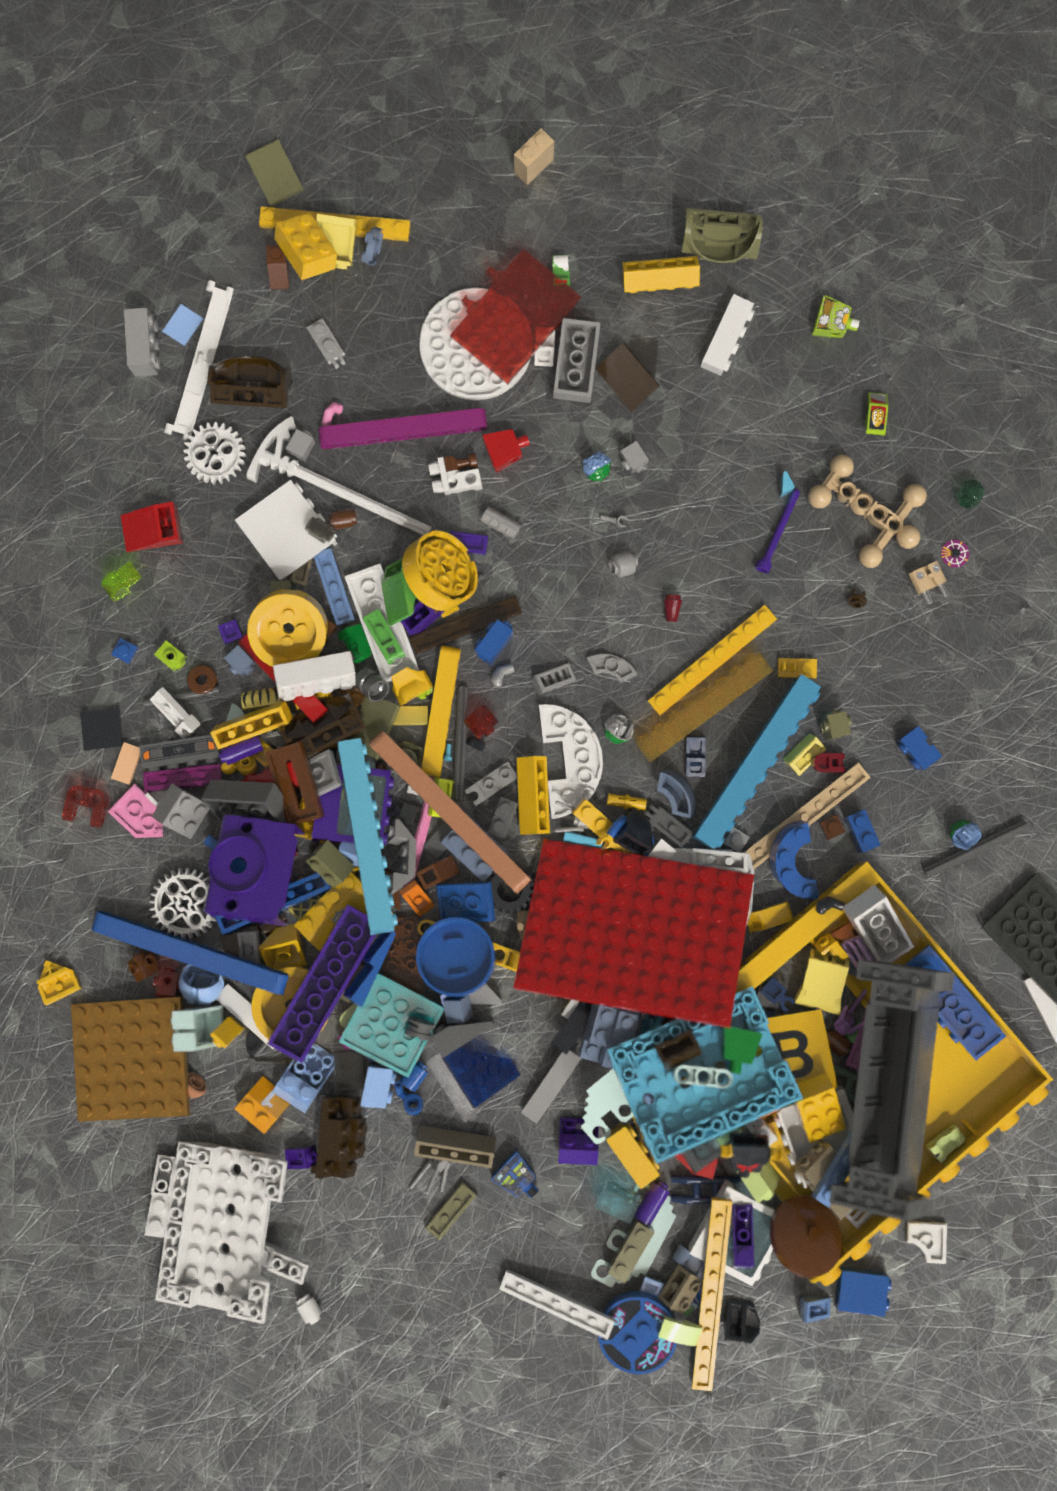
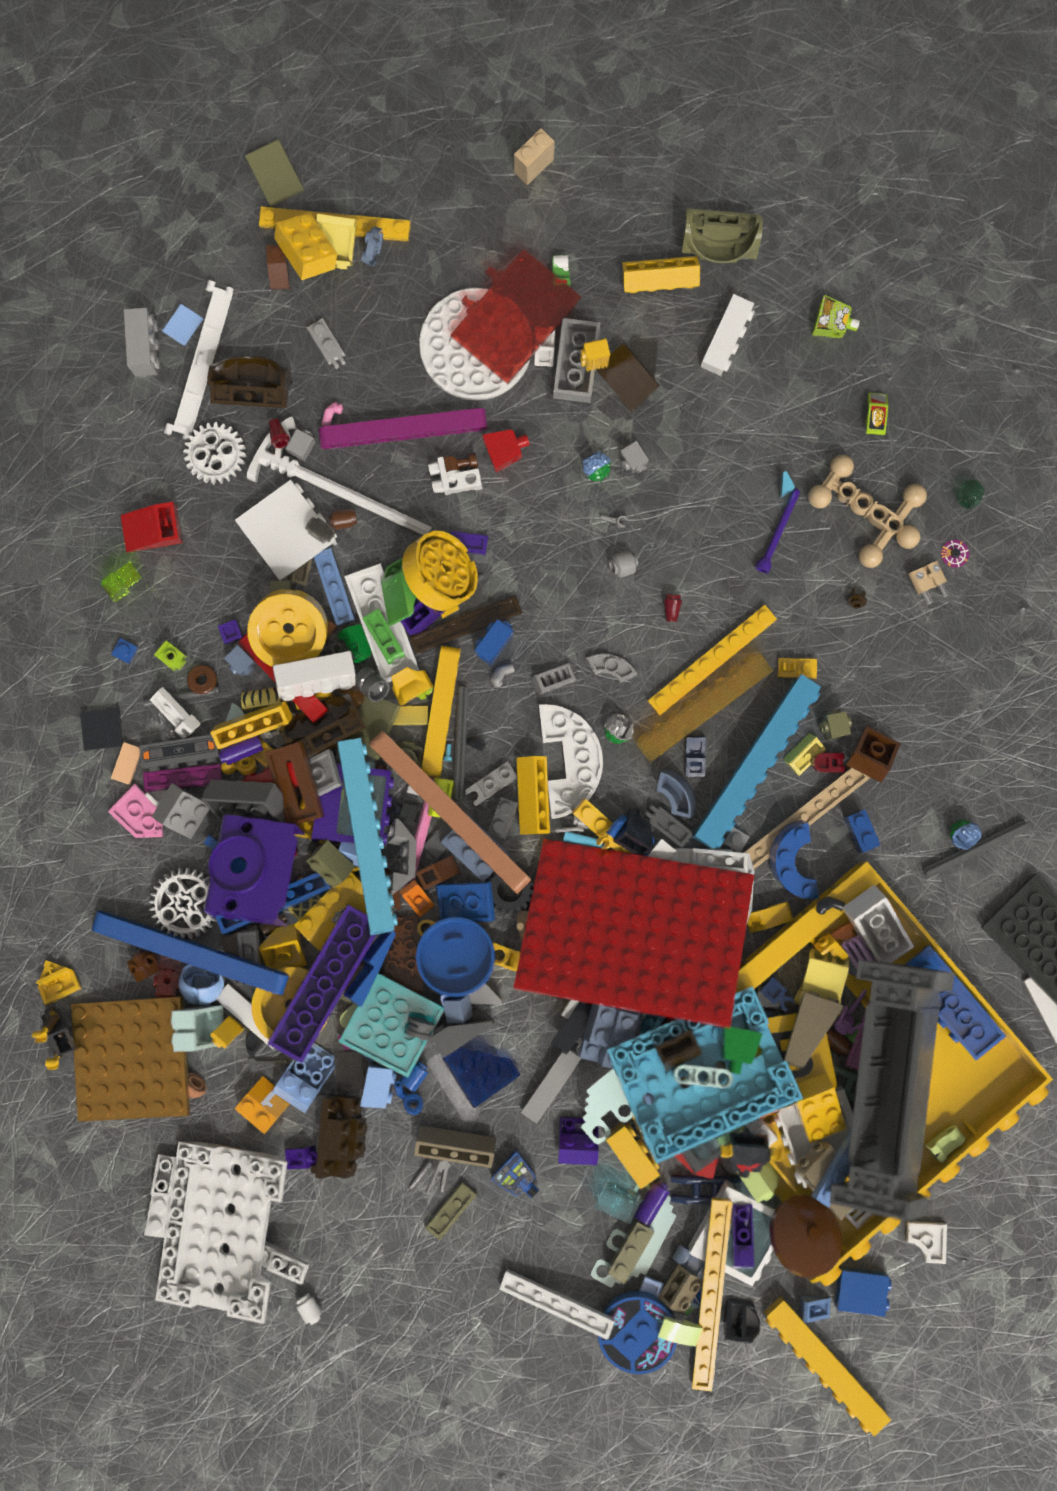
clear red piece [62,785,110,829] -> none
clear red brick [463,705,499,739] -> none
light grey axle [481,506,522,540] -> none
yellow pin [607,793,647,811] -> none
reddish brown plate [819,815,845,840] -> none
blue brick [897,726,942,771] -> none
none -> torso [32,1007,76,1070]
none -> dark red cone [268,419,289,449]
none -> yellow brick [580,338,610,372]
none -> yellow brick [764,1296,891,1436]
none -> dark tan slope [783,991,843,1069]
none -> reddish brown brick [847,726,901,783]

